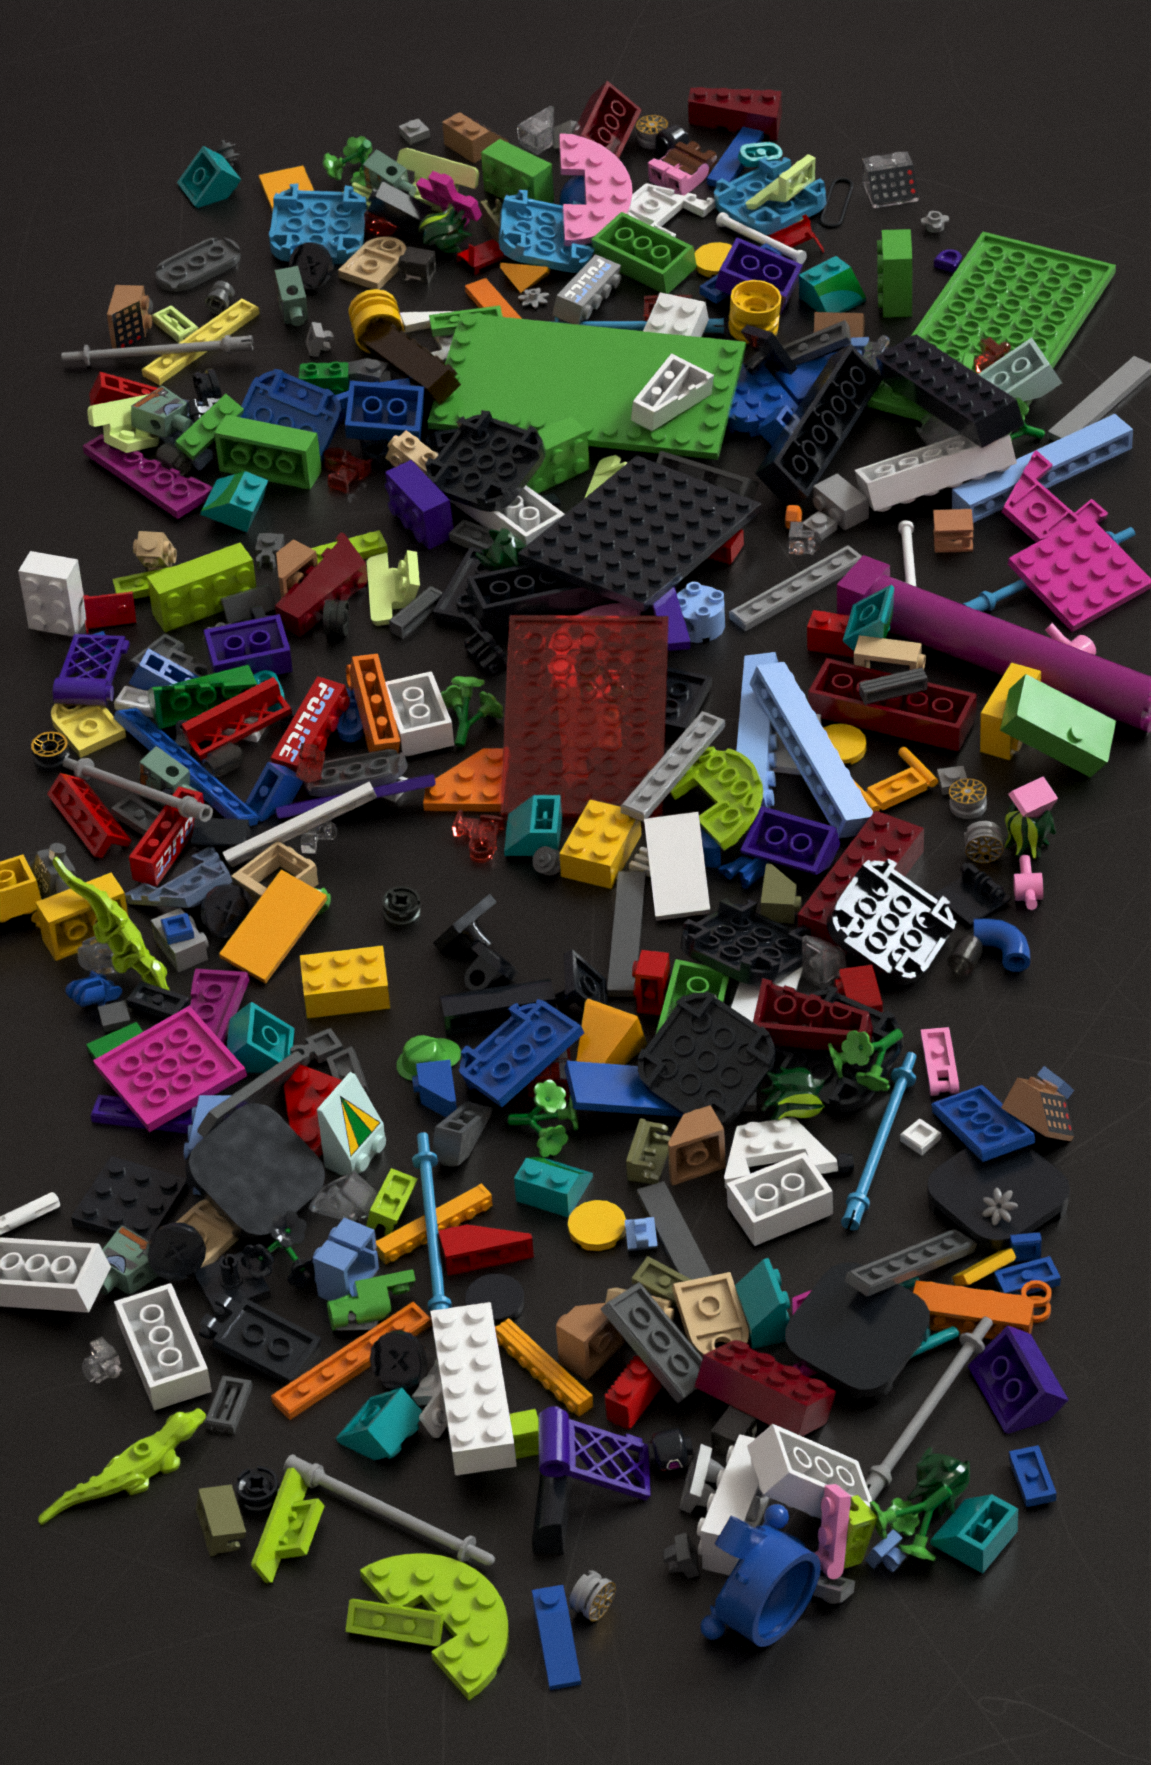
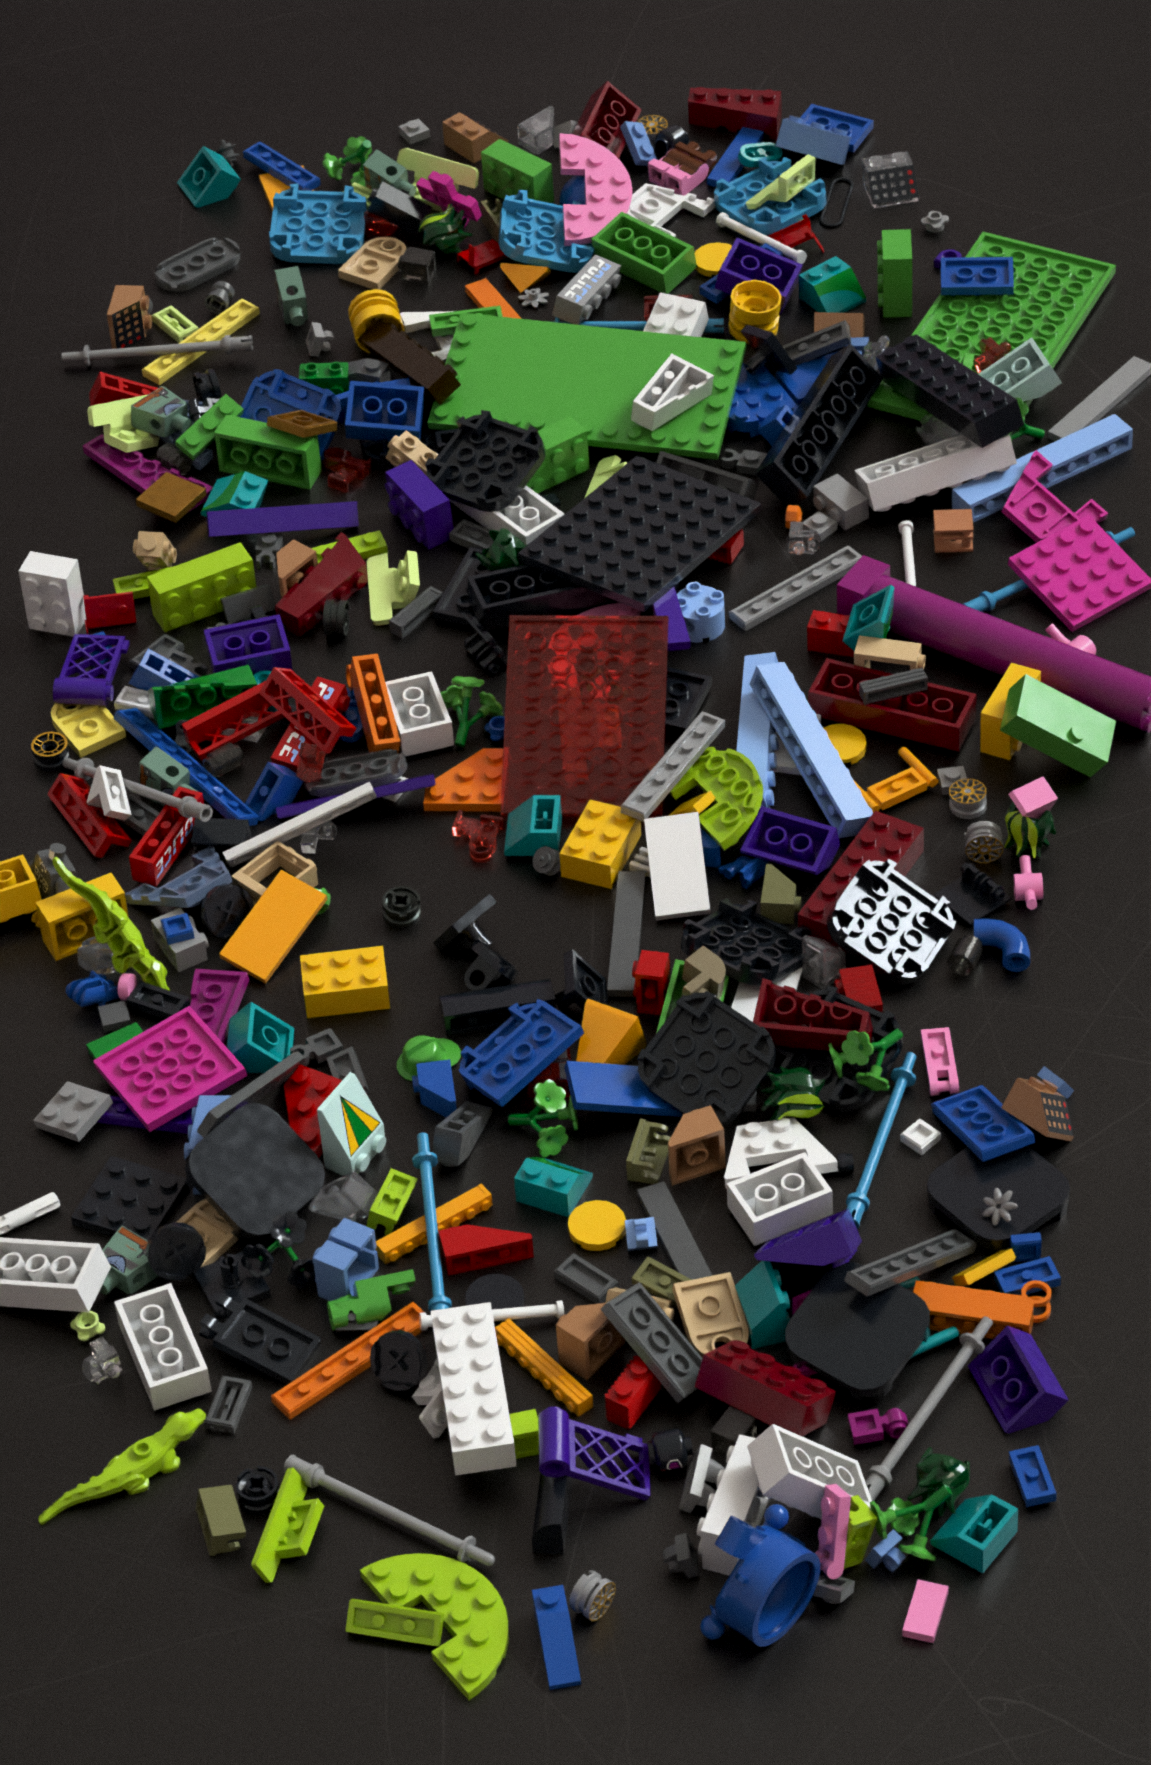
black tile [289,242,335,290] -> none
teal slope [335,1388,422,1461] -> none
none -> light grey plate [33,1081,113,1142]
none -> yellowish green plate [70,1311,105,1341]
none -> white slope [87,765,132,821]
none -> bright pink tile [118,973,137,1001]
none -> pearl gold tile [136,472,206,523]
none -> dark purple tile [206,501,359,537]
none -> blue tile [243,142,321,191]
none -> red fence [259,667,356,754]
none -> pearl gold tile [267,410,338,438]
none -> white bar [419,1300,564,1331]
none -> blue plate [485,716,515,741]
none -> dark grey tile [554,1253,619,1304]
none -> medium blue plate [620,121,657,166]
none -> yellow tile [668,791,715,816]
none -> dark tan brick [682,946,726,1000]
none -> dark grey plate [721,449,768,476]
none -> dark purple slope [754,1209,862,1268]
none -> medium blue wedge [776,115,852,165]
none -> blue plate [800,104,874,153]
none -> magenta plate [847,1408,909,1445]
none -> bright pink tile [902,1580,949,1643]
none -> blue plate [941,257,1014,296]

